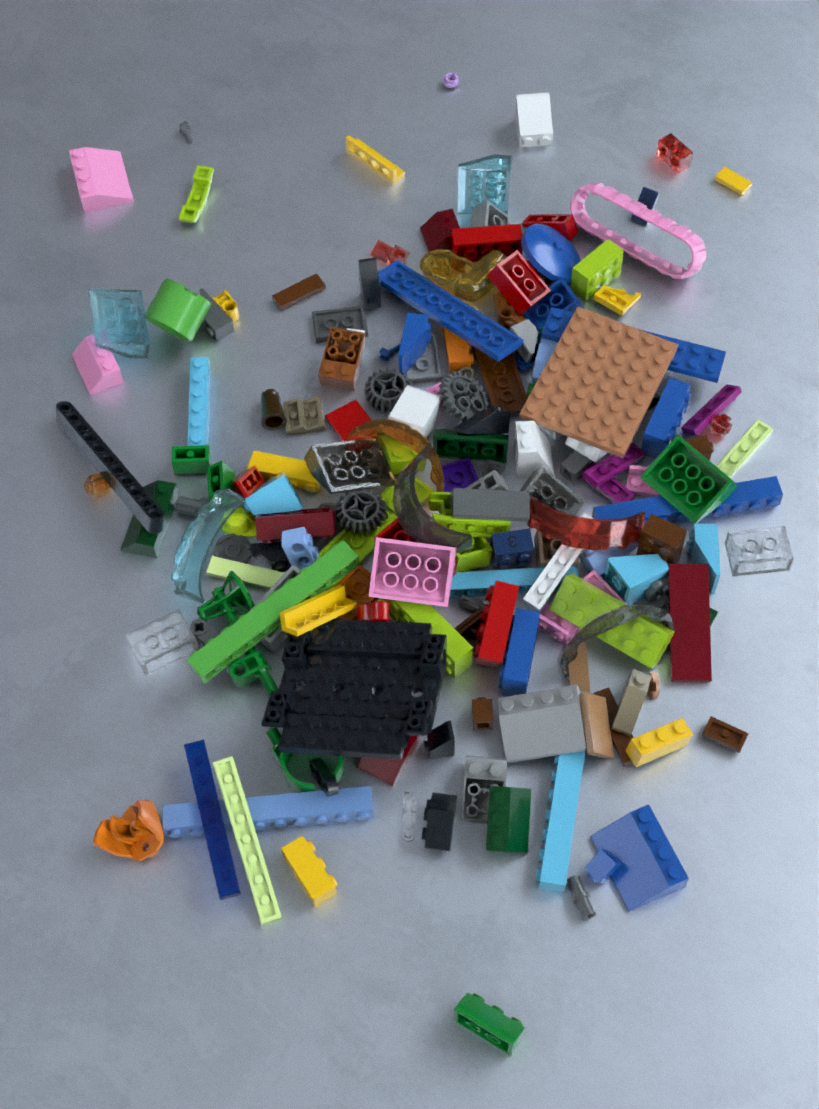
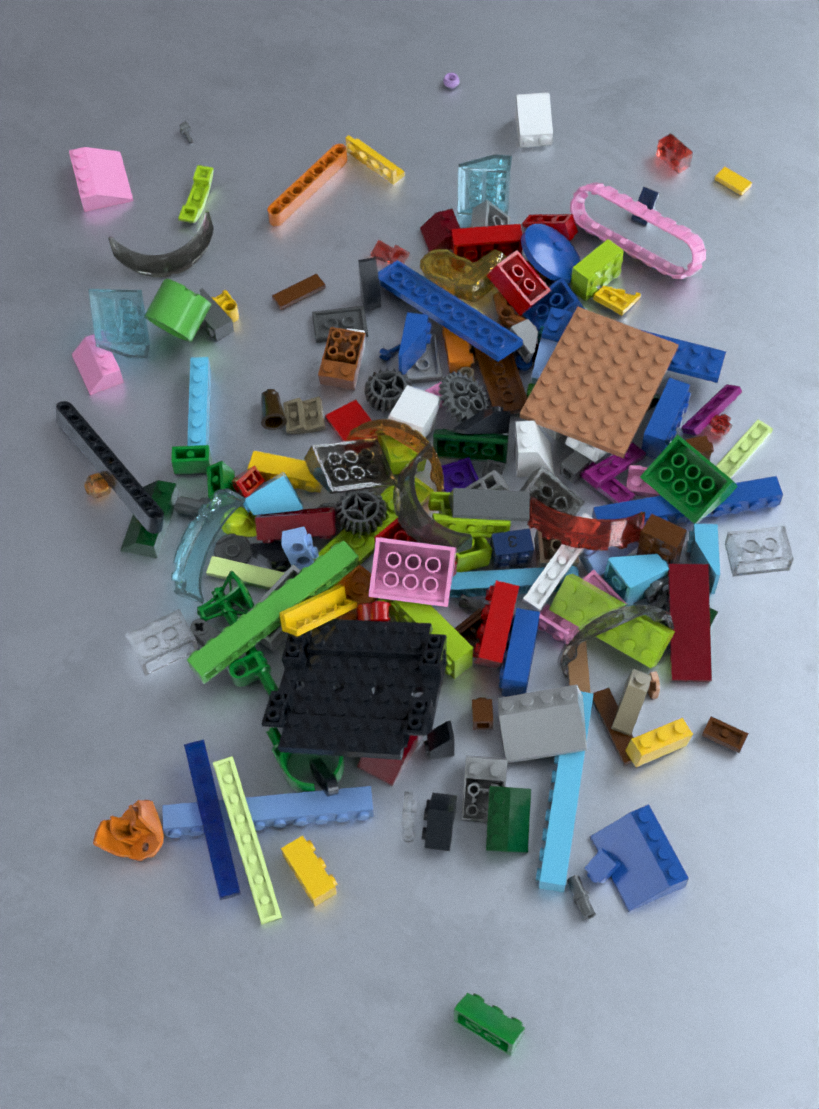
medium nougat tile [579,692,614,759] -> none
none -> clear smoke windscreen [108,210,214,277]
none -> orange beam [267,144,347,226]

